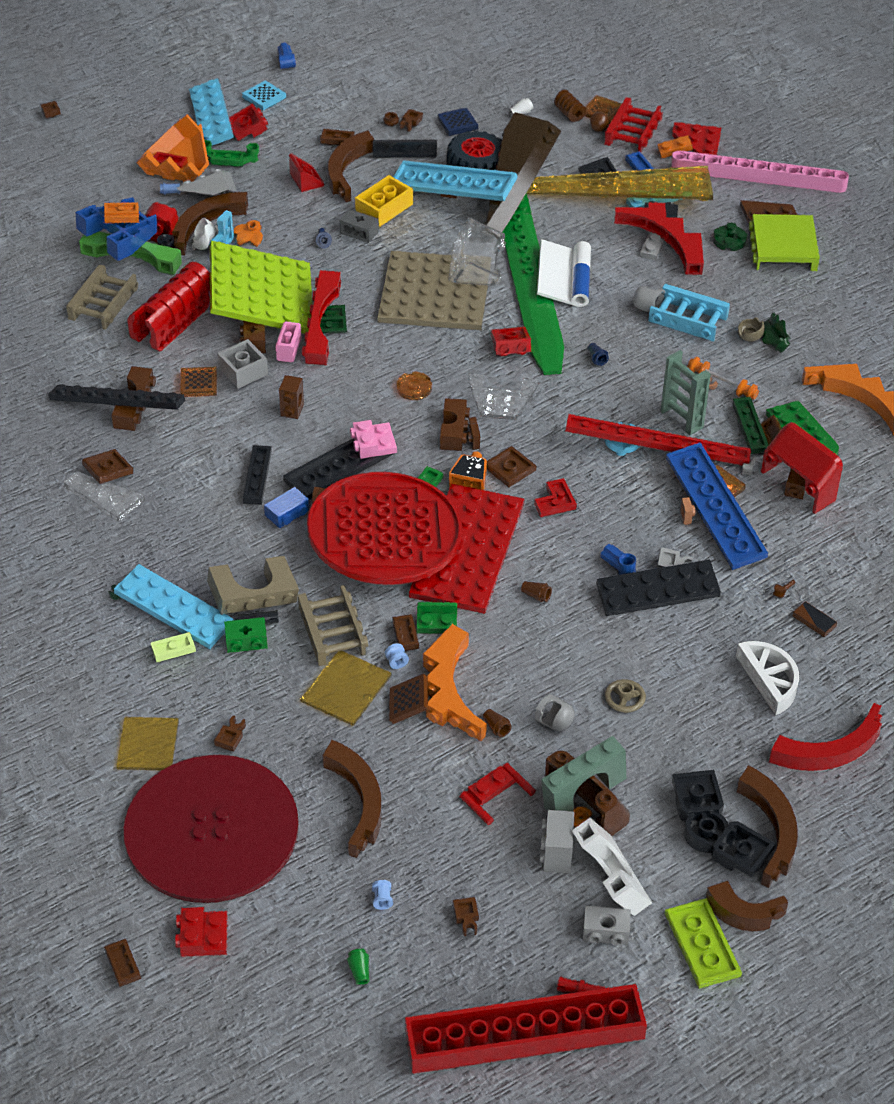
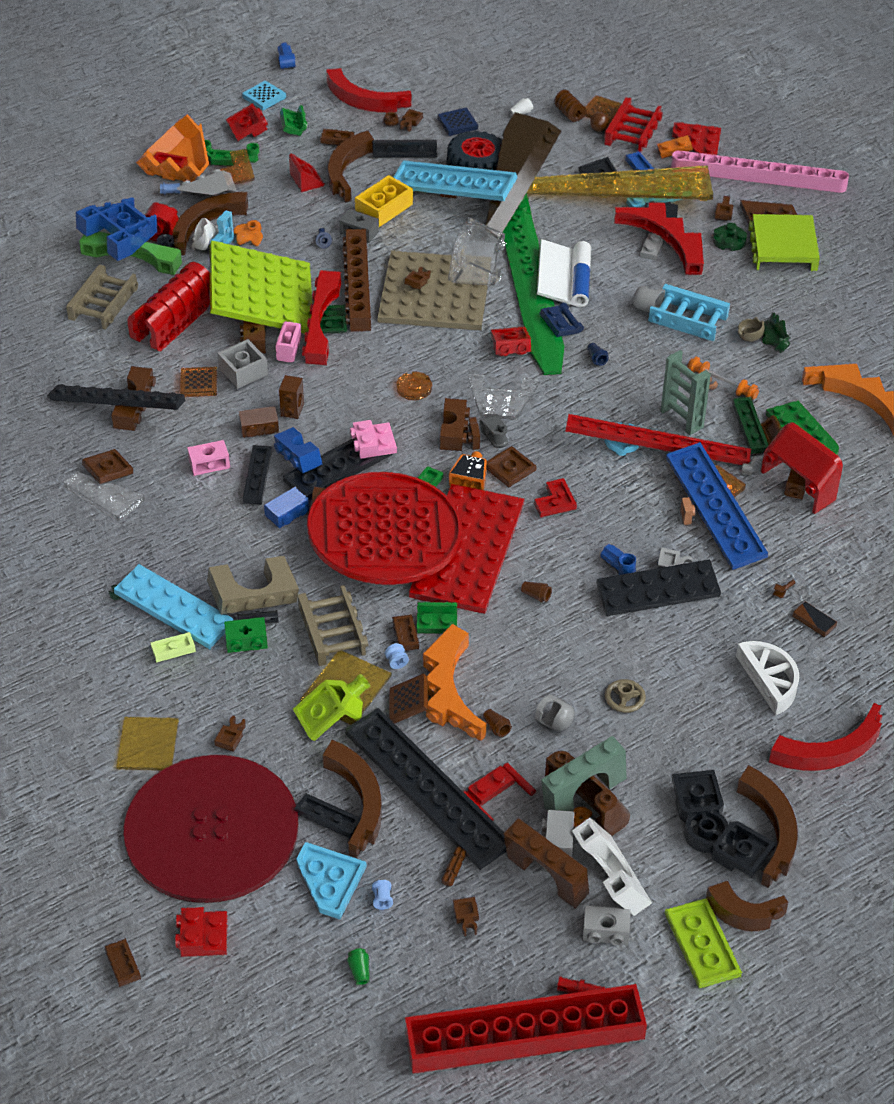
reddish brown plate [40,101,61,118] -> none
orange plate [104,202,139,223] -> none
medium azure plate [189,78,234,146] -> none
none -> bright pink brick [187,440,230,476]
none -> clear orange plate [220,149,255,184]
none -> reddish brown brick [239,406,279,438]
none -> blue arch [274,427,322,473]
none -> green bracket [280,105,308,136]
none -> lime plate [293,674,371,741]
none -> black plate [295,793,361,839]
none -> medium azure plate [297,842,366,920]
none -> red arch [326,68,412,113]
none -> reddish brown brick [343,229,371,332]
none -> black plate [345,708,507,870]
none -> reddish brown plate [404,267,431,290]
none -> reddish brown axle [441,847,466,887]
none -> dark grey piece [479,414,508,448]
none -> reddish brown arch [504,818,589,909]
none -> dark blue plate [539,303,584,337]
none -> reddish brown plate [715,196,734,221]

